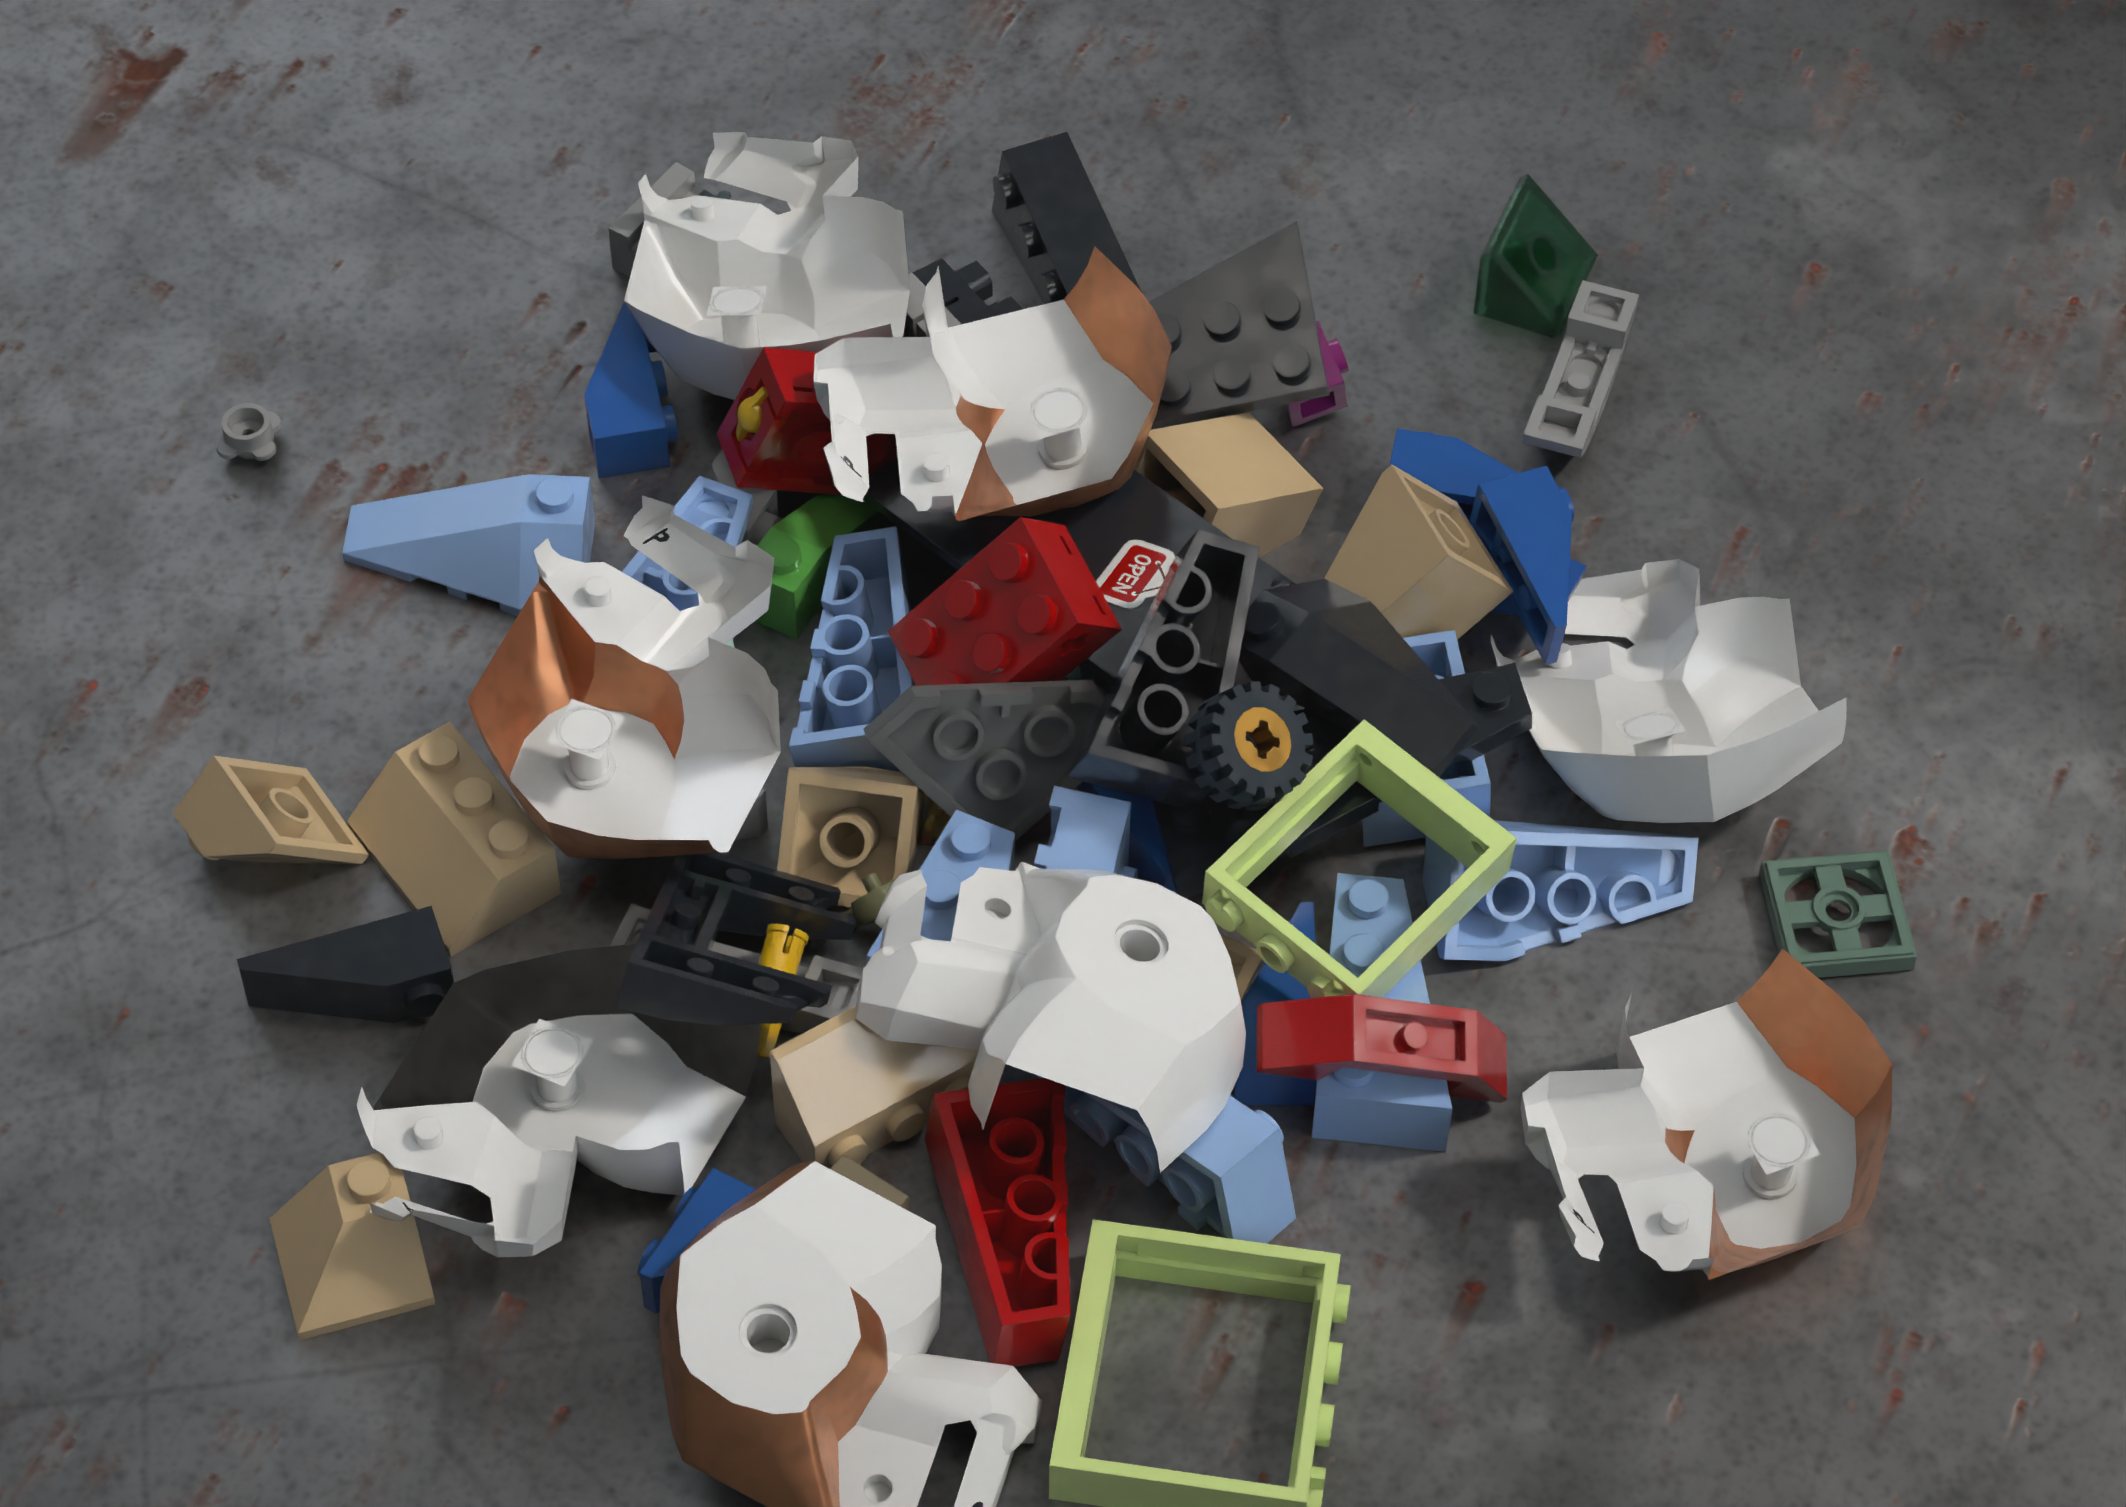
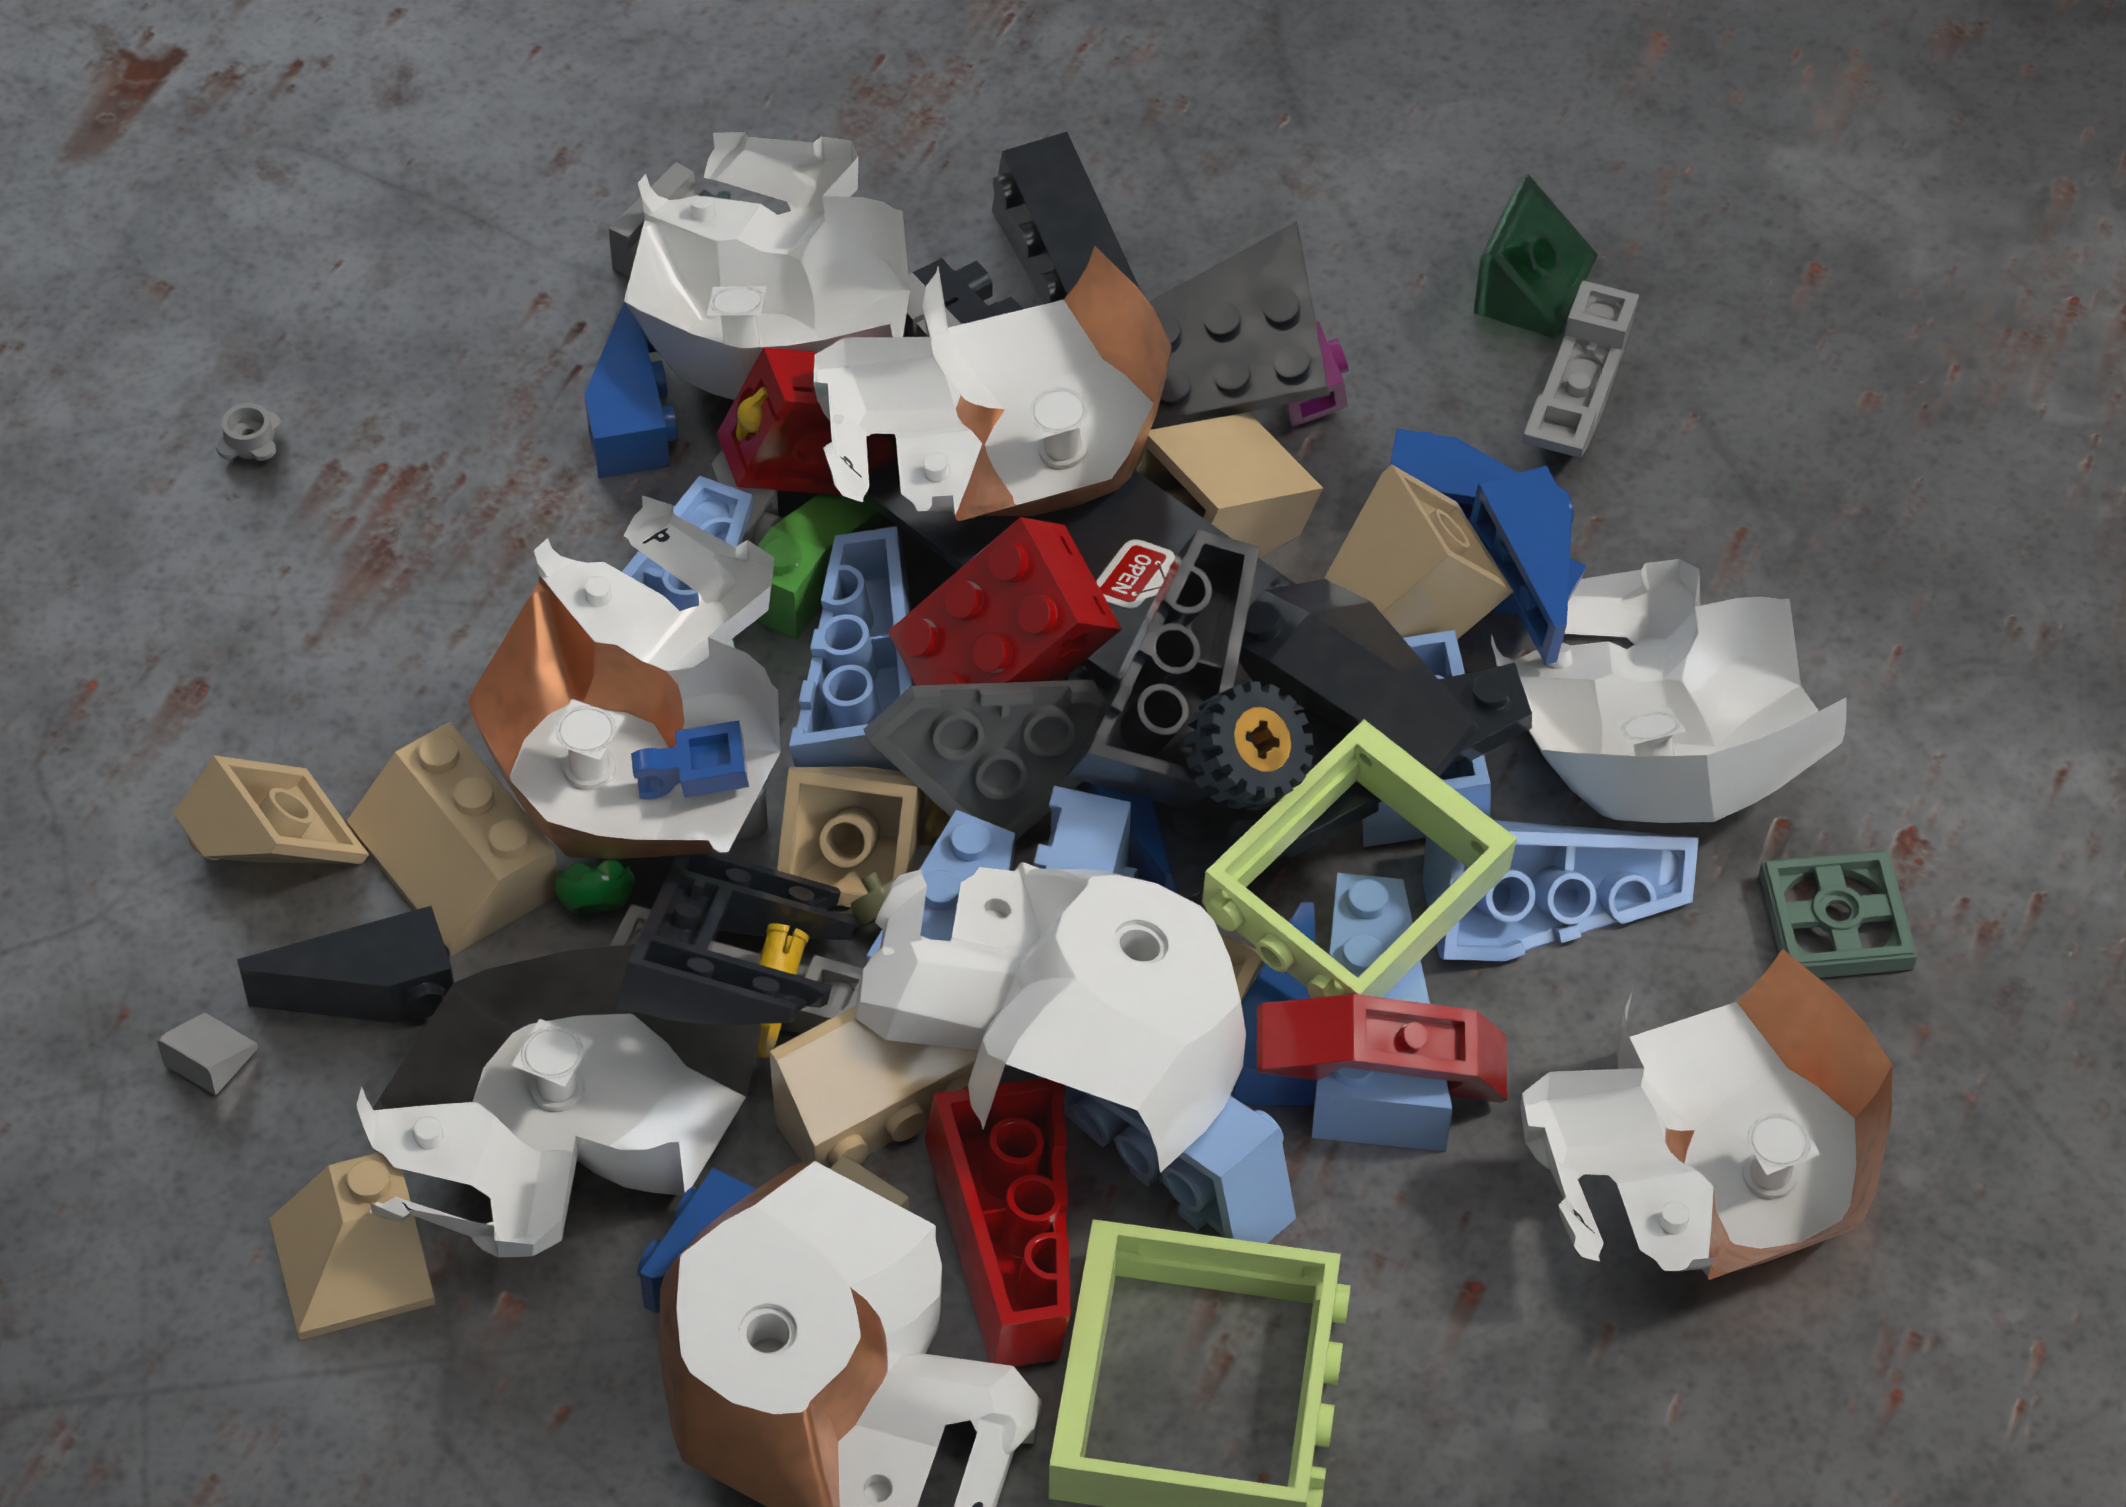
light blue wedge [342,474,595,616] -> none
none -> light grey slope [157,1013,258,1096]
none -> green plate [555,860,635,914]
none -> blue plate [631,720,749,799]

